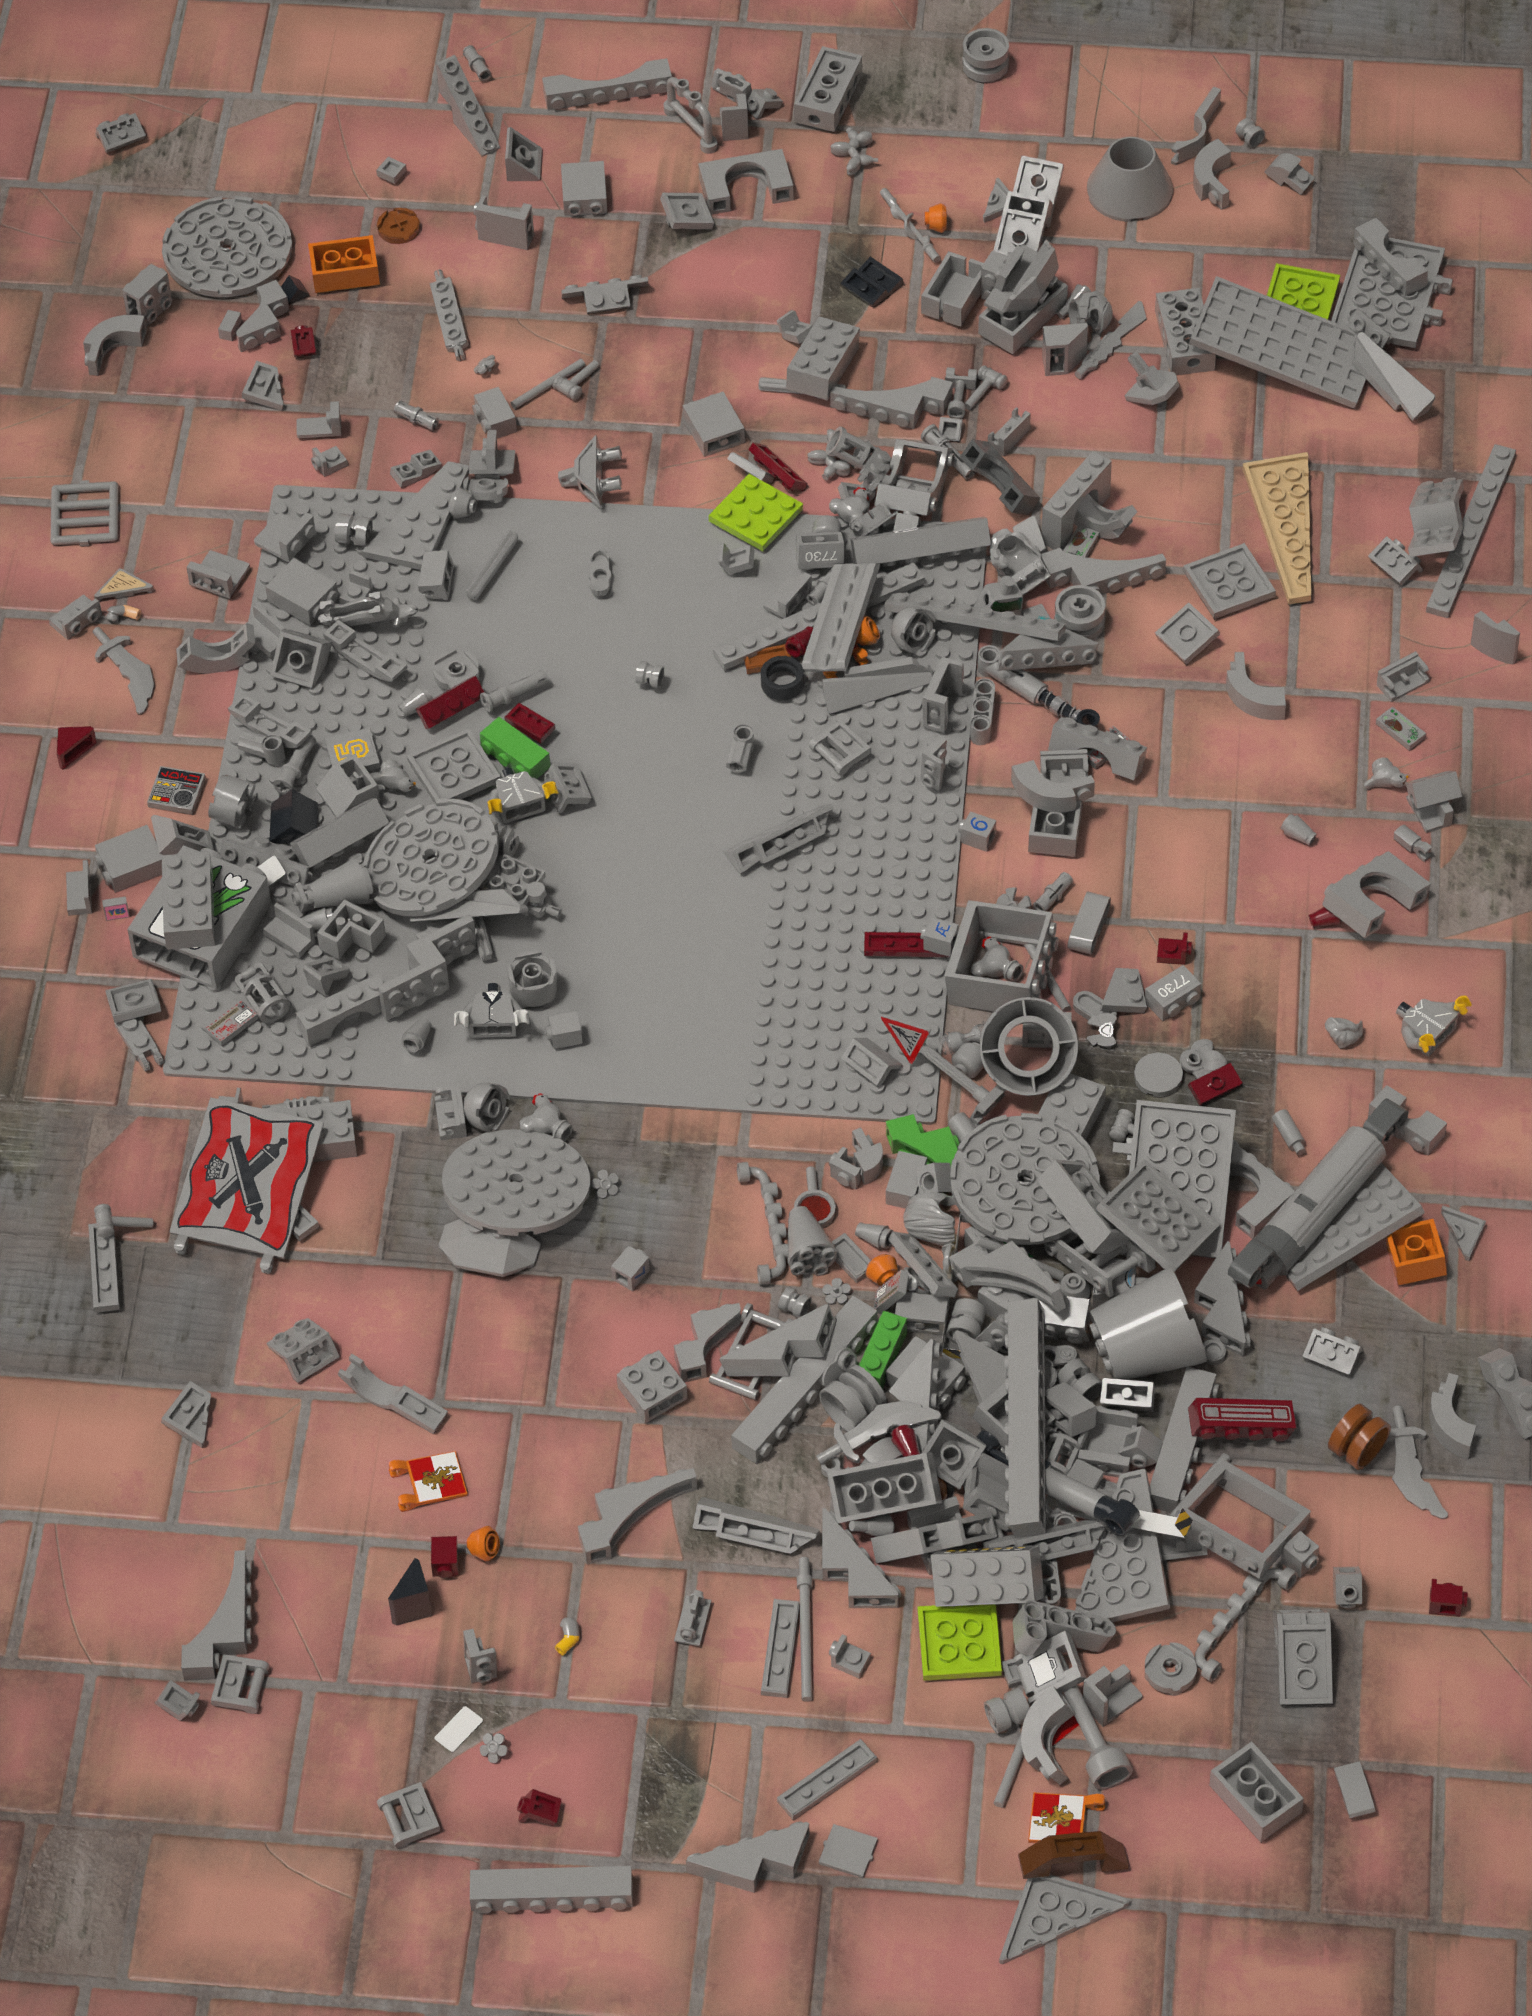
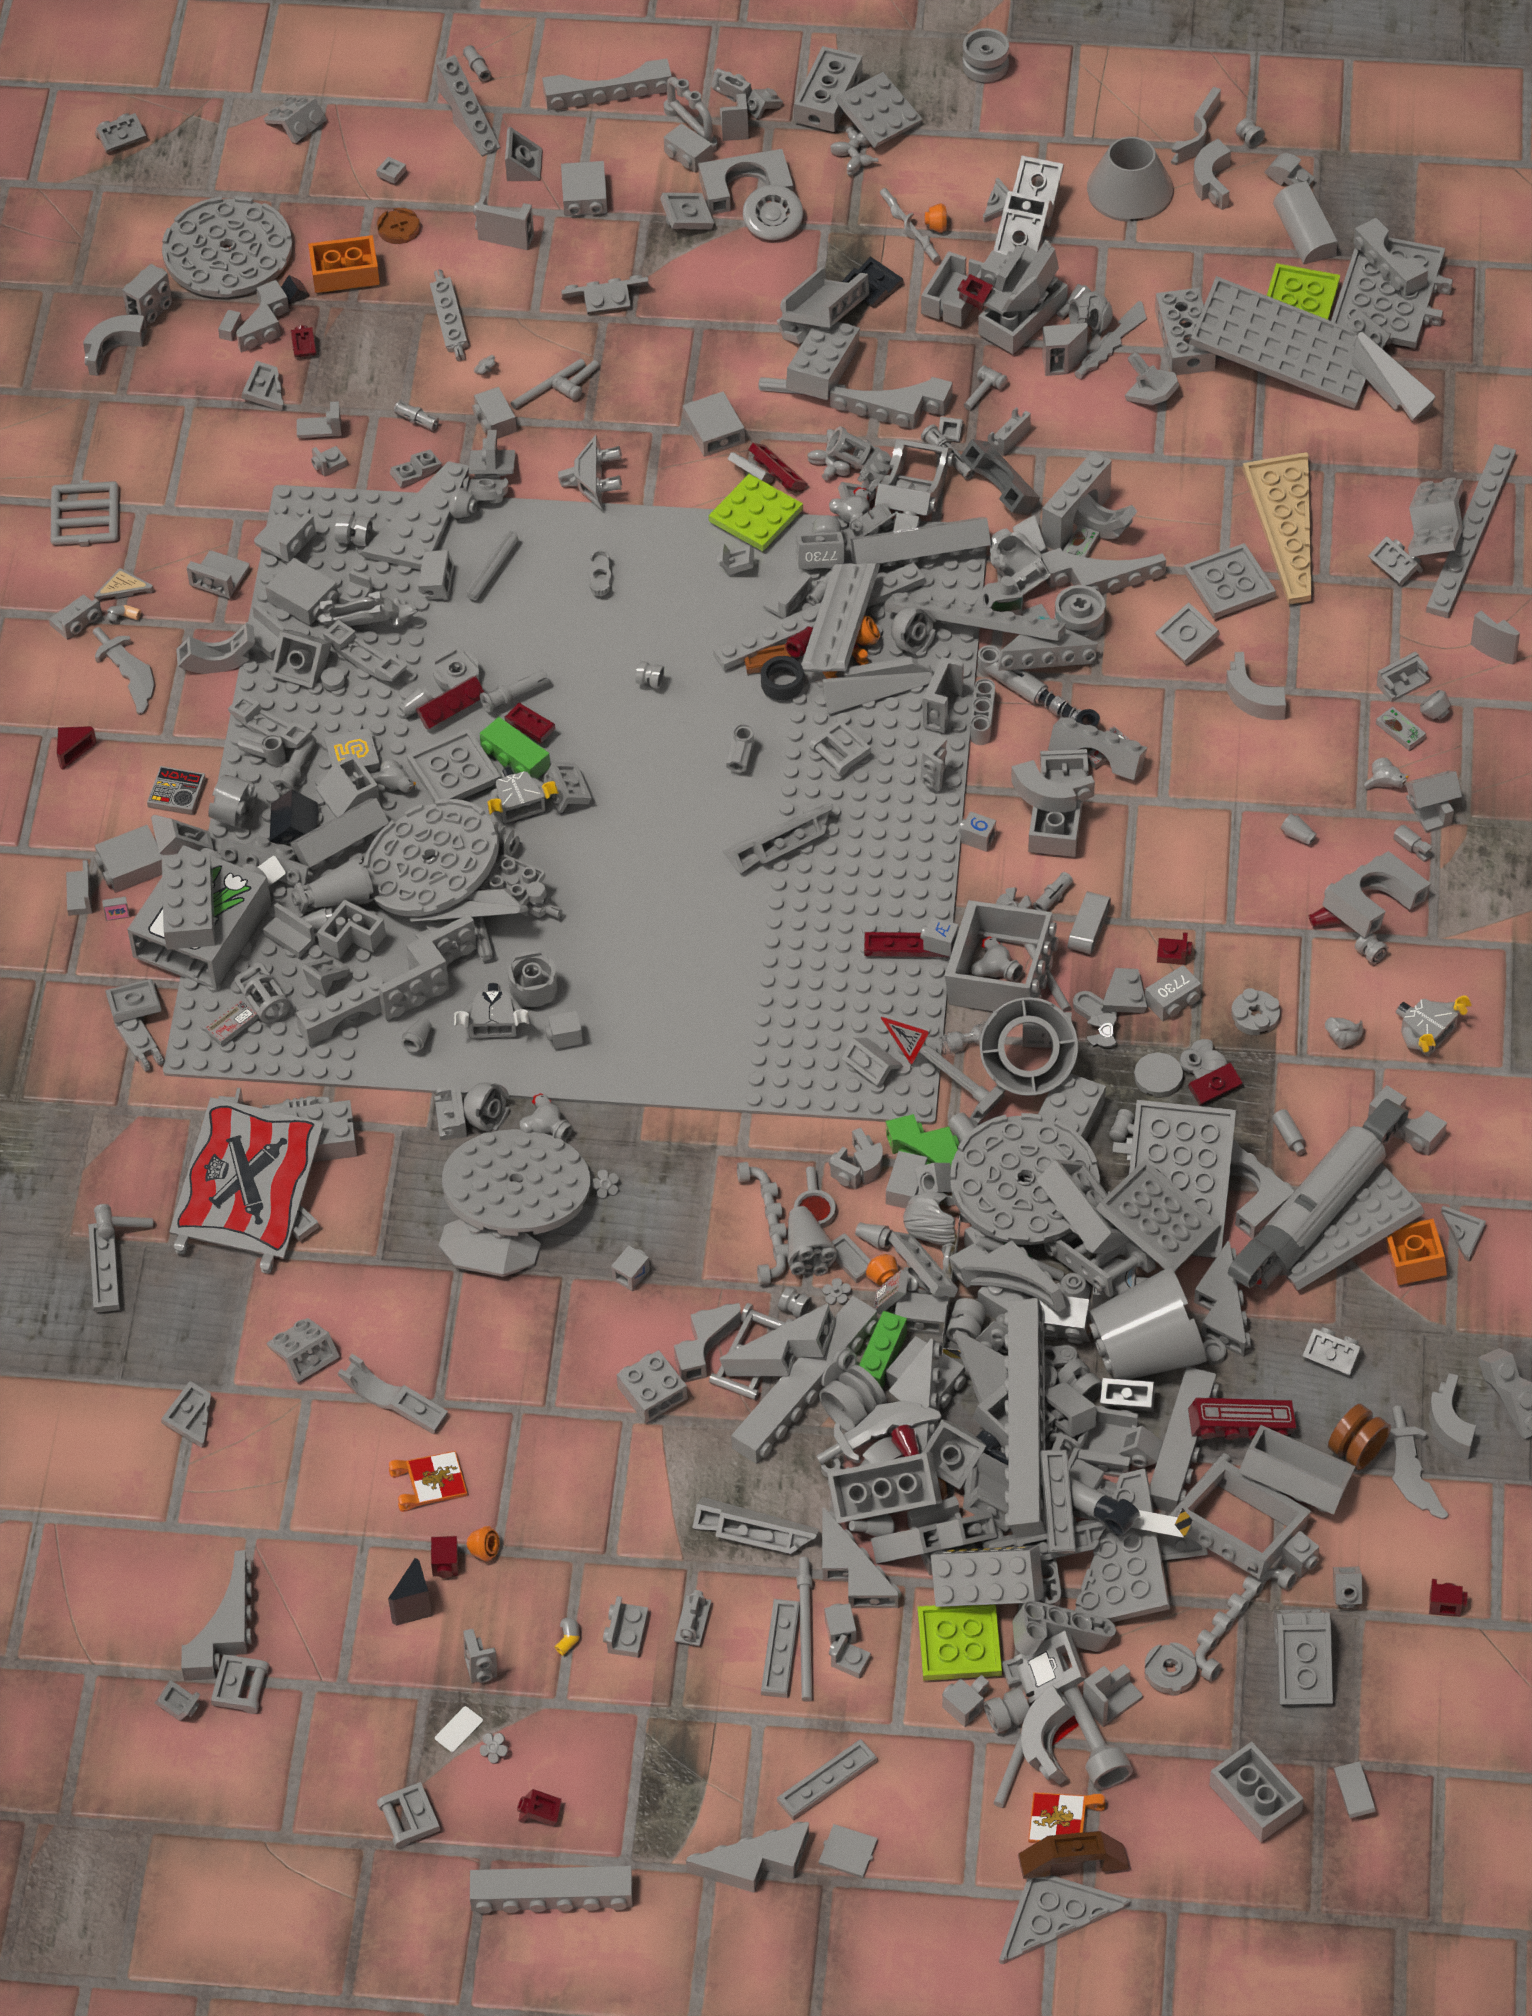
light grey arch [578,1468,697,1565] -> none
light grey bar [945,367,977,419] -> none
light grey head [951,1042,984,1078] -> none
none -> light grey bracket [264,96,327,143]
none -> light grey tile [321,667,345,690]
none -> light grey bracket [603,1596,649,1658]
none -> light grey brick [664,123,713,173]
none -> light grey wheel [743,185,803,240]
none -> light grey panel [780,267,869,328]
none -> light grey brick [824,1604,856,1646]
none -> light grey plate [835,72,922,148]
none -> light grey brick [942,1675,989,1727]
none -> dark red brick [957,274,993,312]
none -> light grey tile [1040,1450,1076,1554]
none -> light grey plate [1231,988,1280,1035]
none -> light grey piece [1239,1425,1355,1515]
none -> light grey brick [1273,181,1337,264]
none -> light grey wheel [1355,933,1389,964]
none -> light grey cone [1420,690,1450,720]

